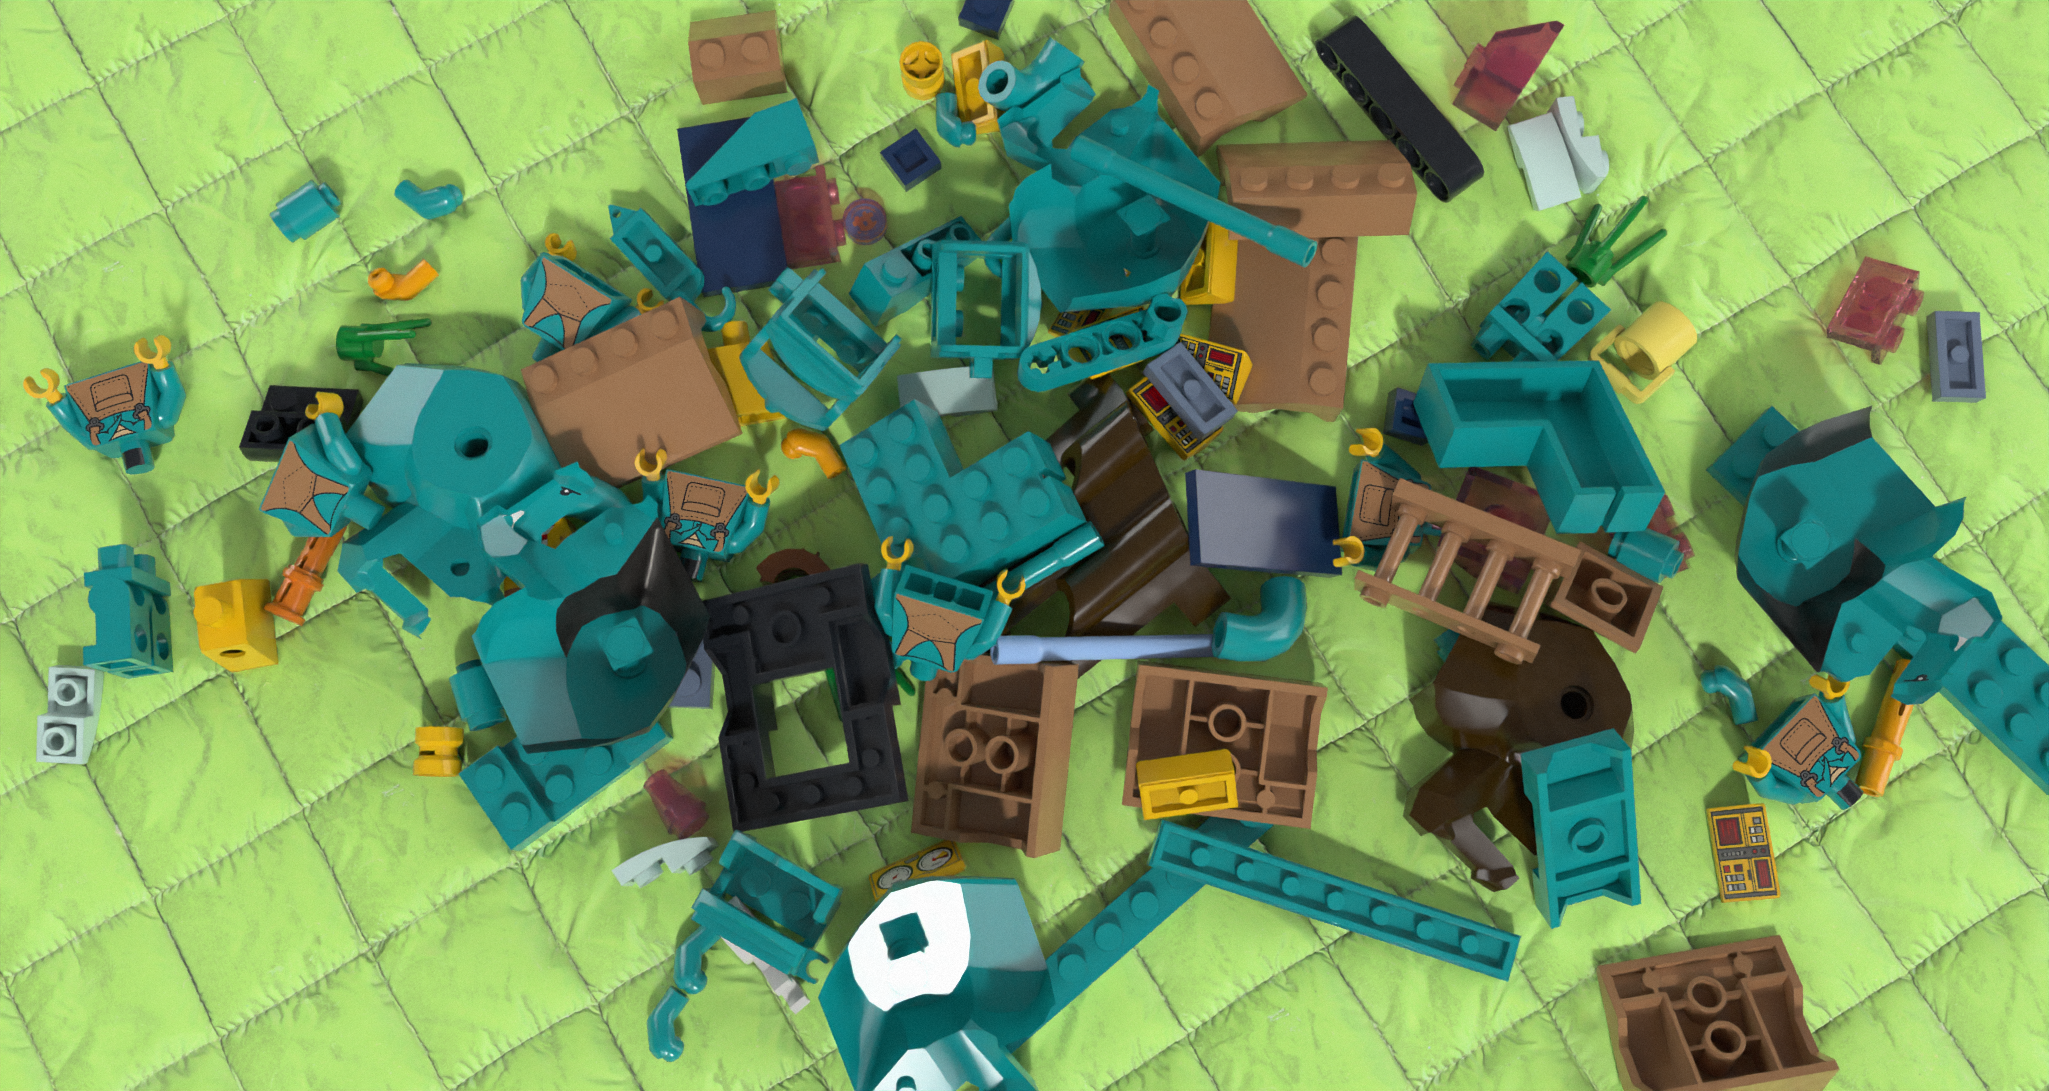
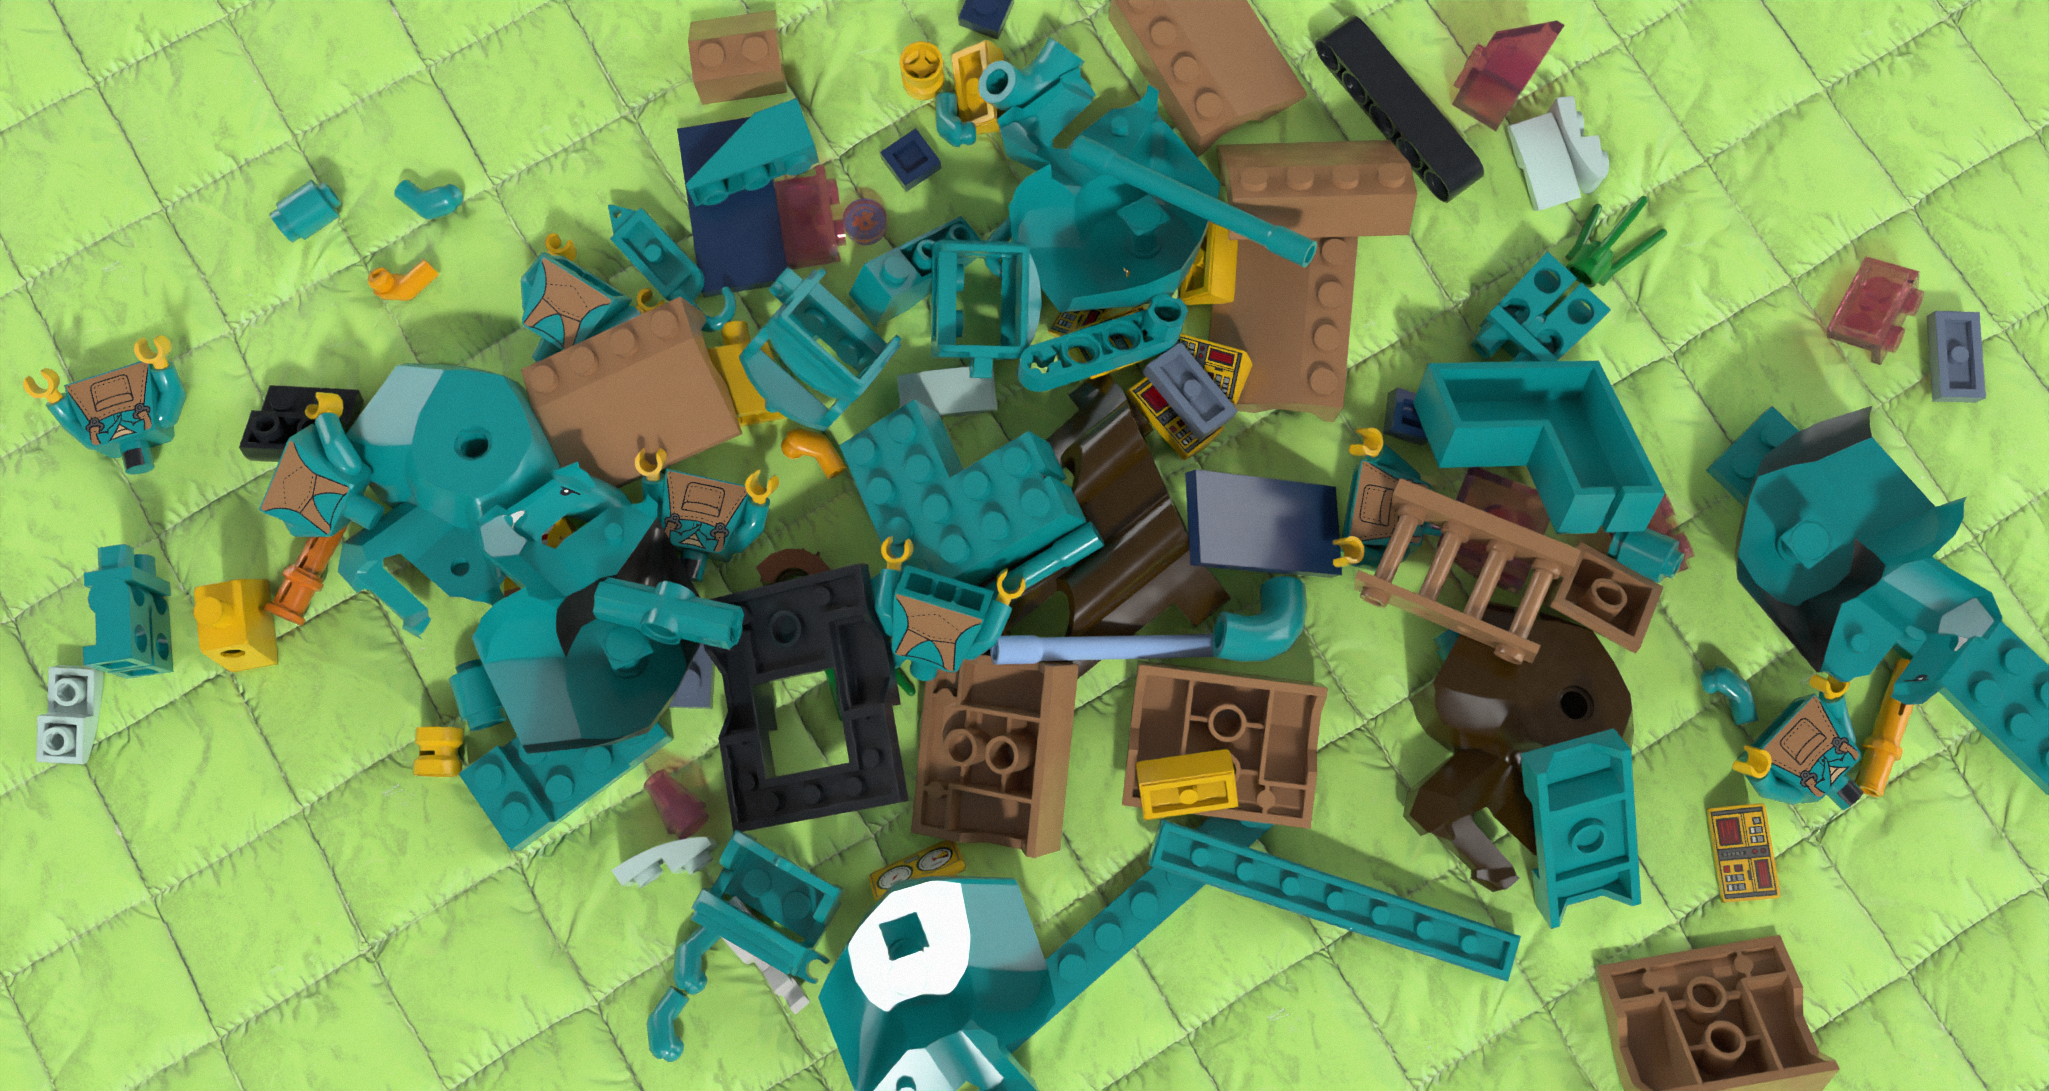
green plant [336,318,432,377] -> none
light yellow piece [1588,301,1697,404] -> none
none -> teal piece [593,577,744,650]

